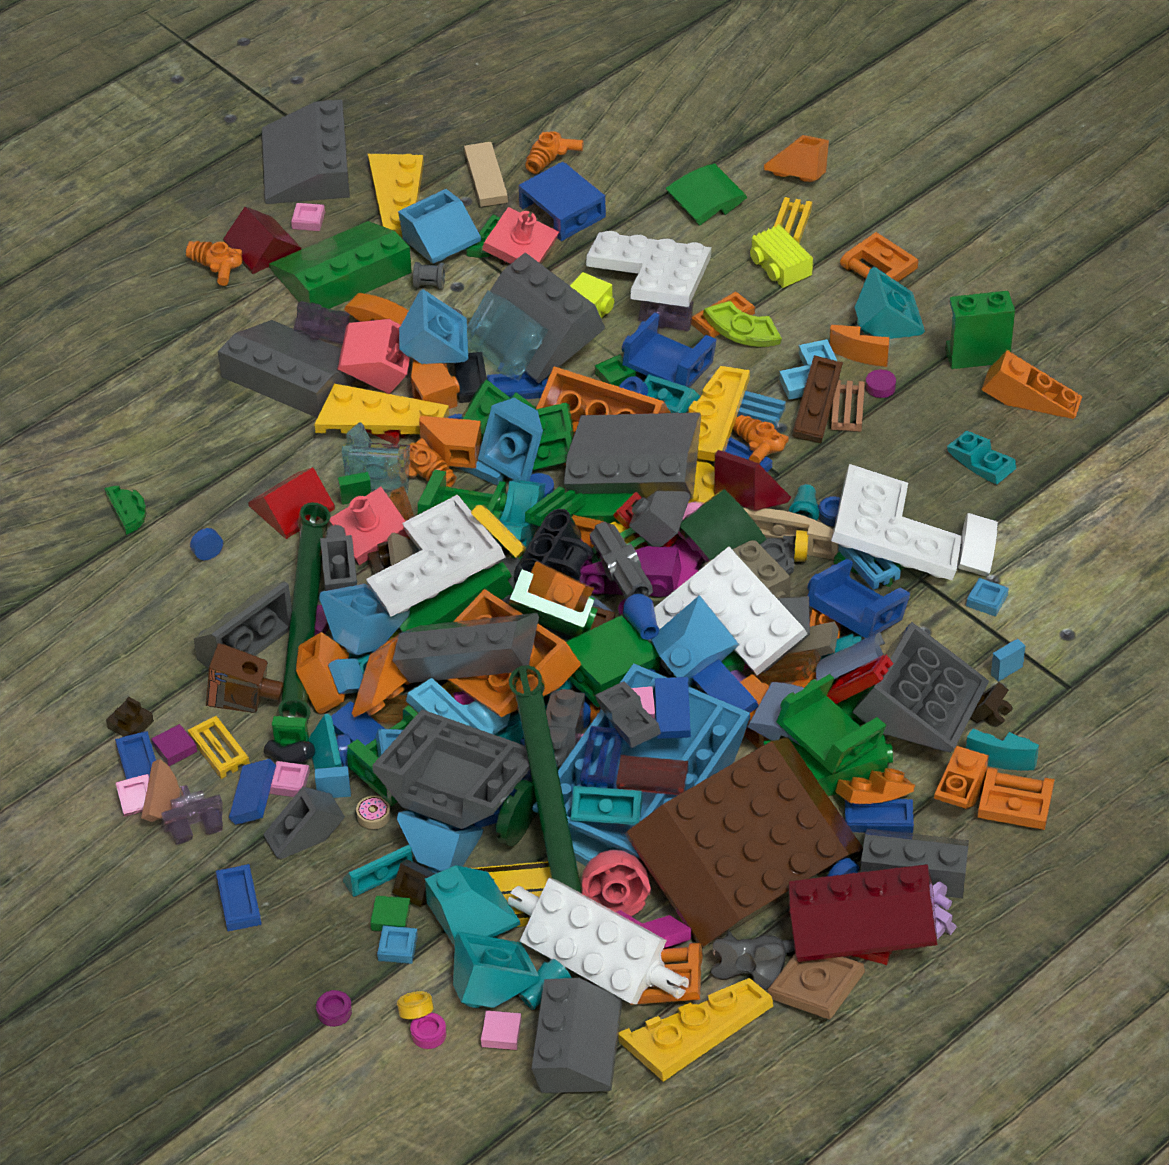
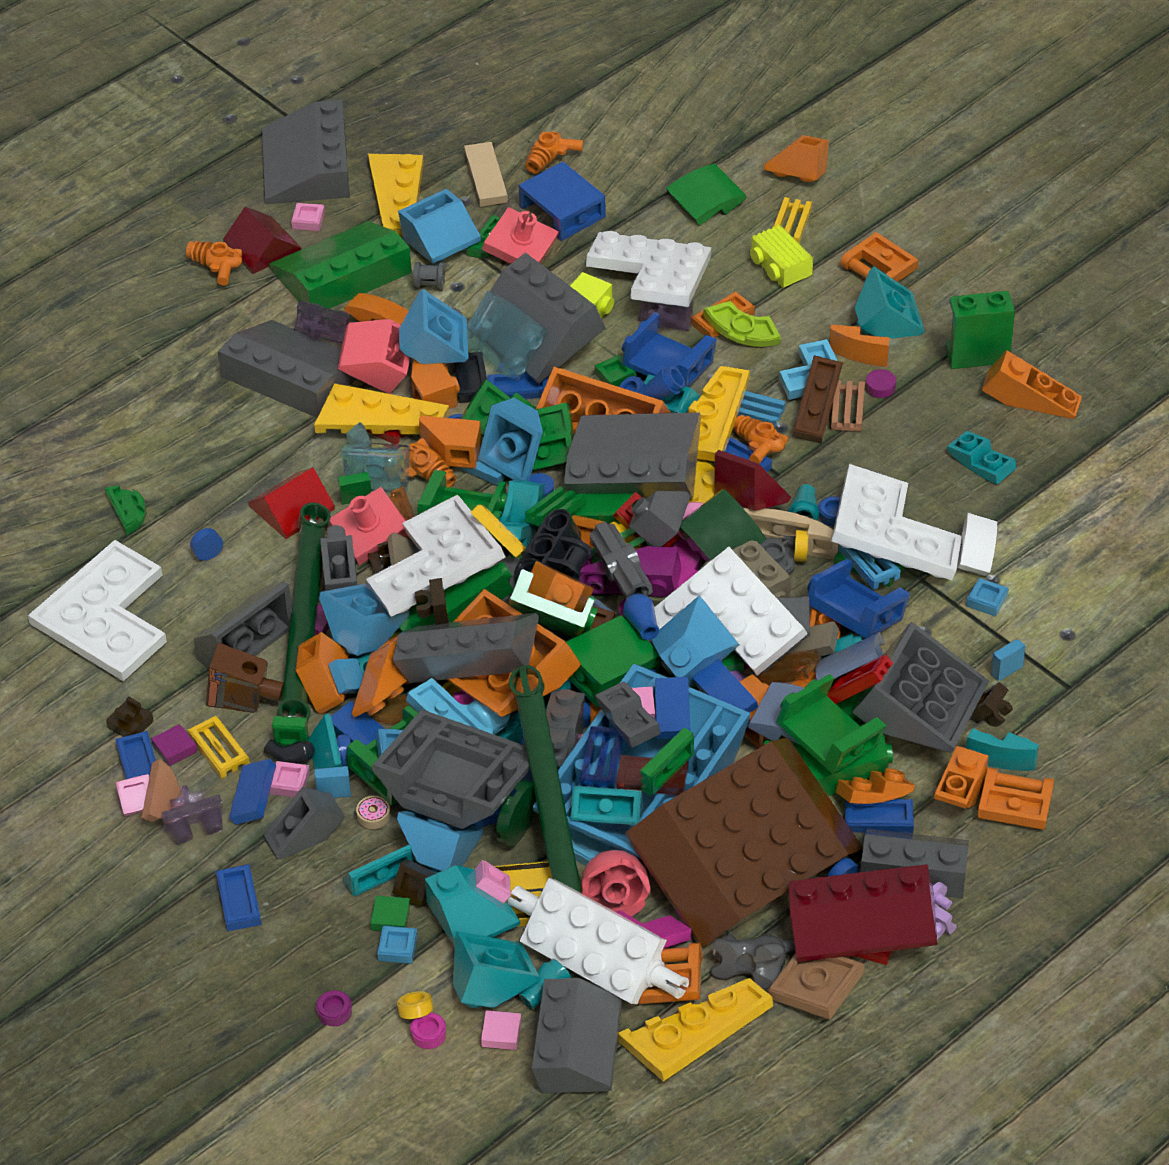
none -> white plate [28,540,167,681]
none -> dark brown tile [415,578,449,625]
none -> bright pink tile [475,860,511,904]
none -> blue cone [639,366,685,400]
none -> green tile [640,727,694,797]

